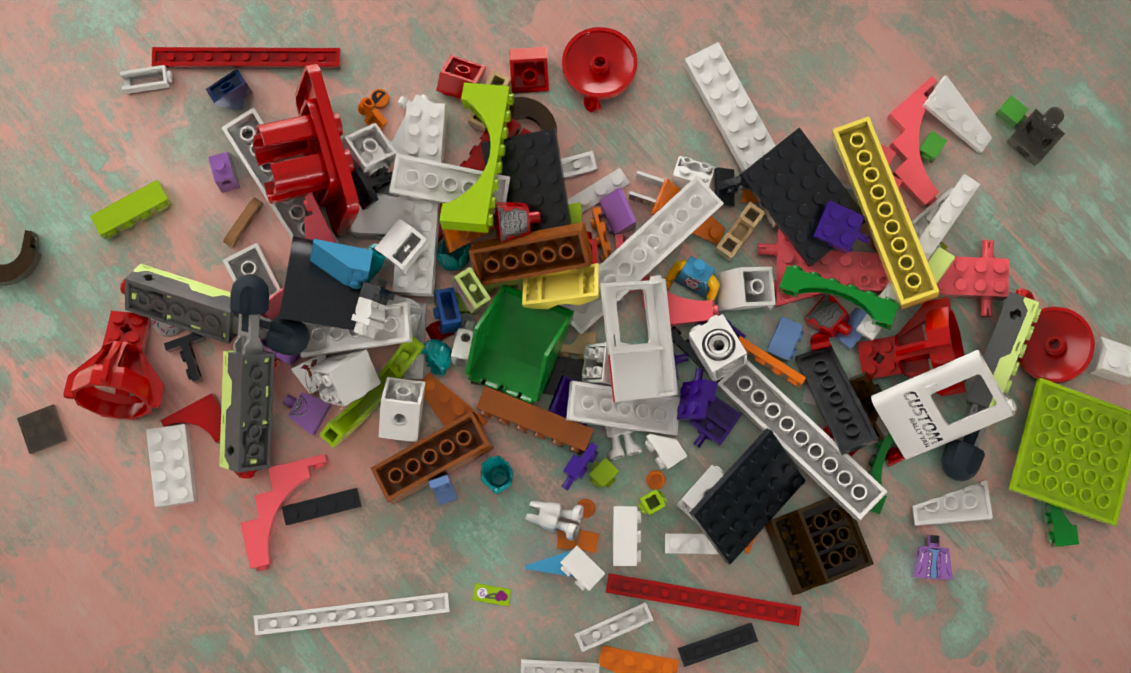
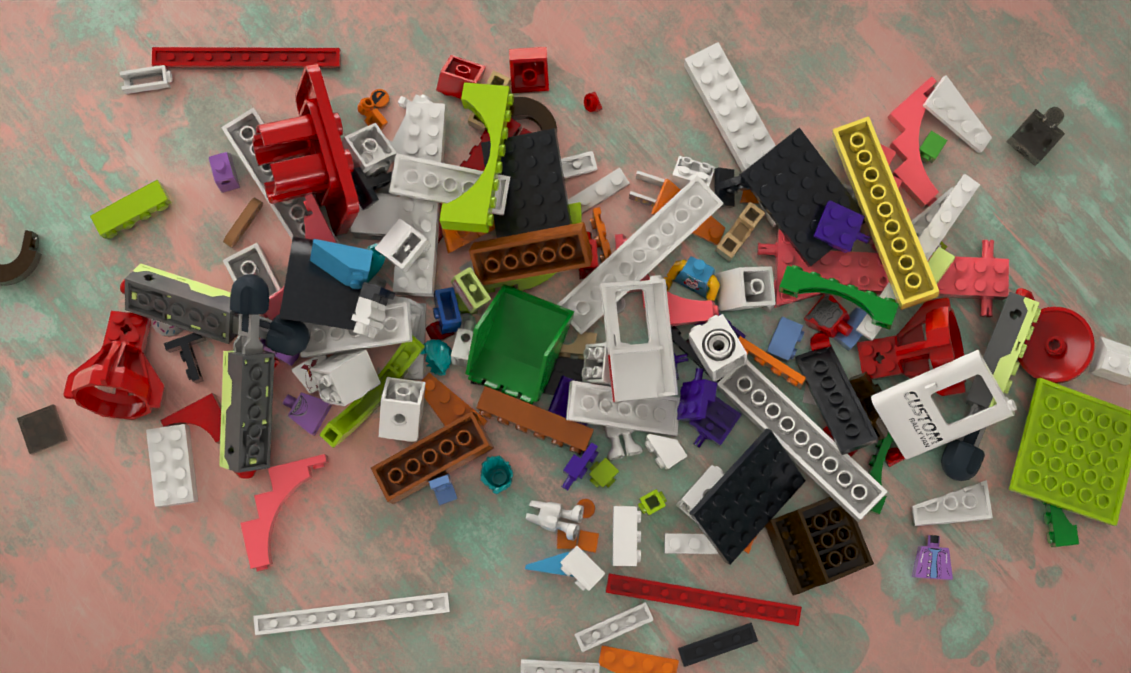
dark blue slope [206,69,253,110] -> none
black plate [281,488,362,526] -> none
teal hair [437,239,470,271] -> none
lime sticker [472,583,511,606] -> none
torso [495,202,540,242] -> none
light yellow slope [522,263,599,309] -> none
red dish [562,27,637,100] -> none
medium lavender slope [598,187,637,237] -> none
orange tile [646,470,666,490] -> none
bright green brick [995,95,1029,128] -> none

